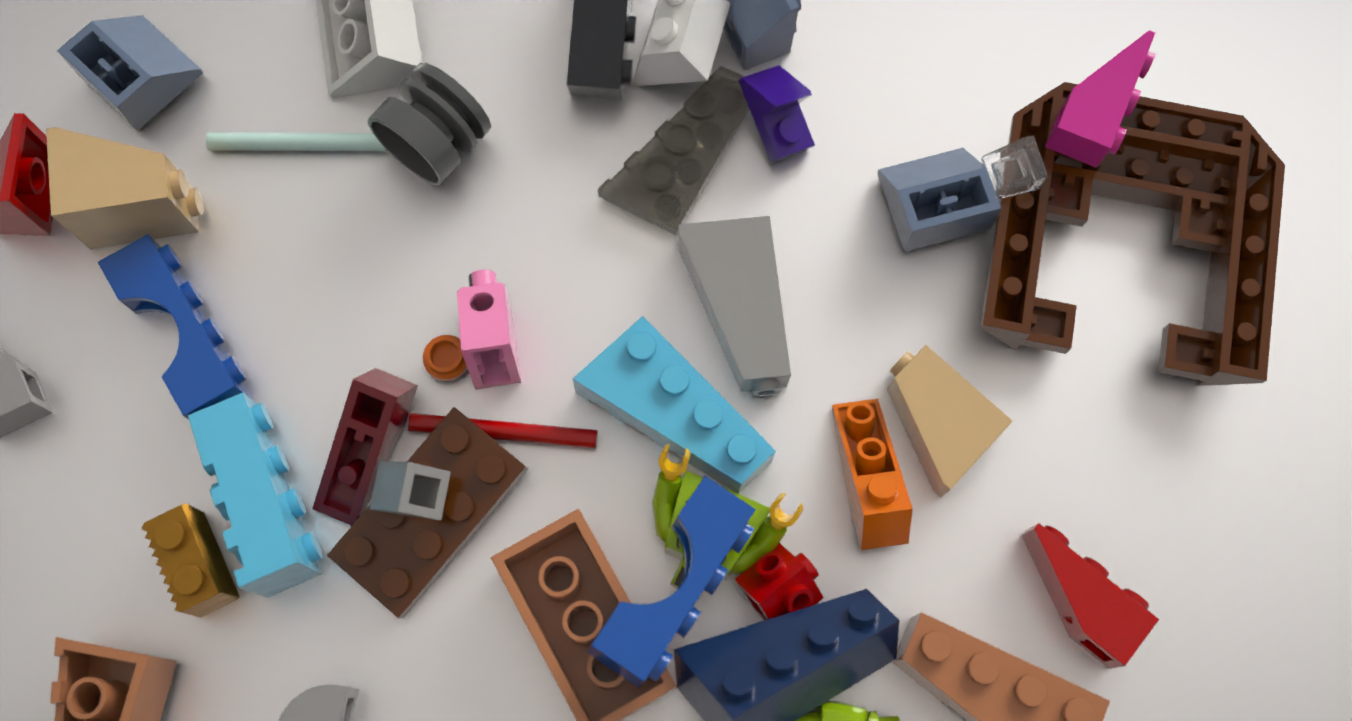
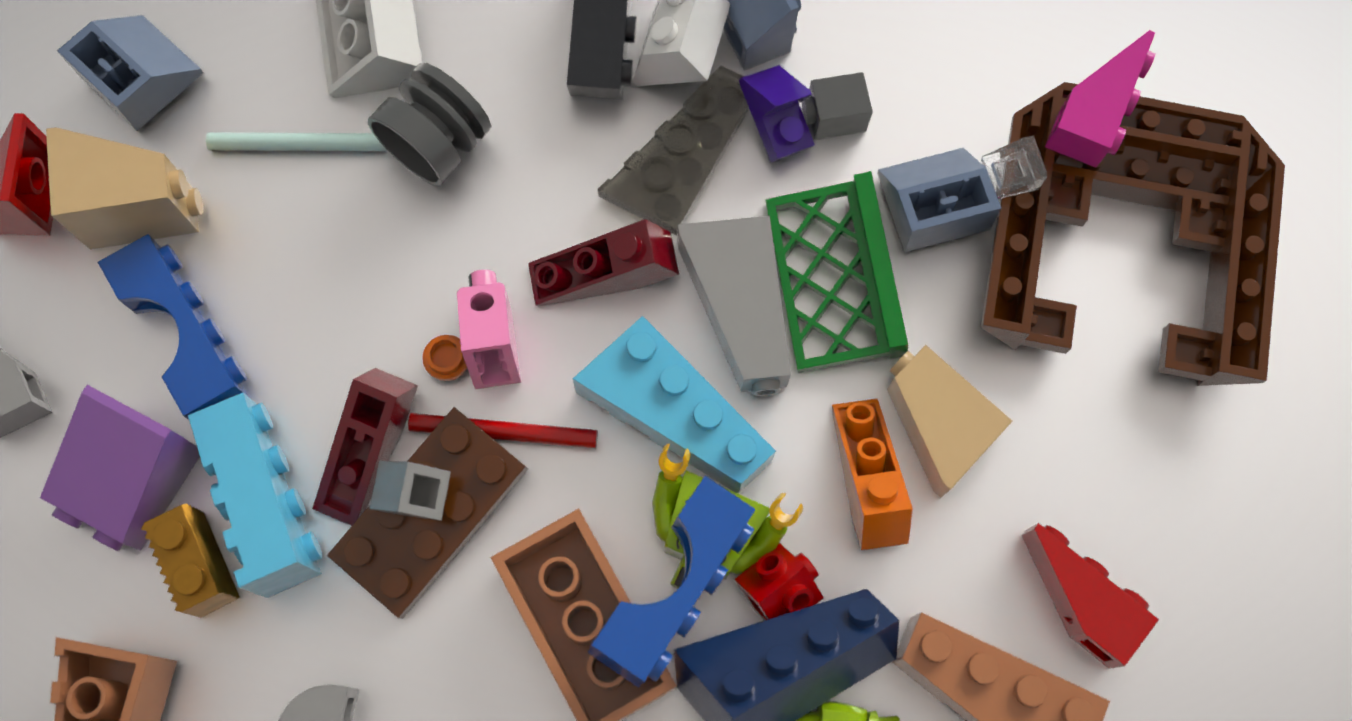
none -> medium lavender slope [40,384,200,551]
none -> dark red slope [528,219,680,307]
none -> green fence [765,171,908,373]
none -> dark grey brick [801,72,873,140]

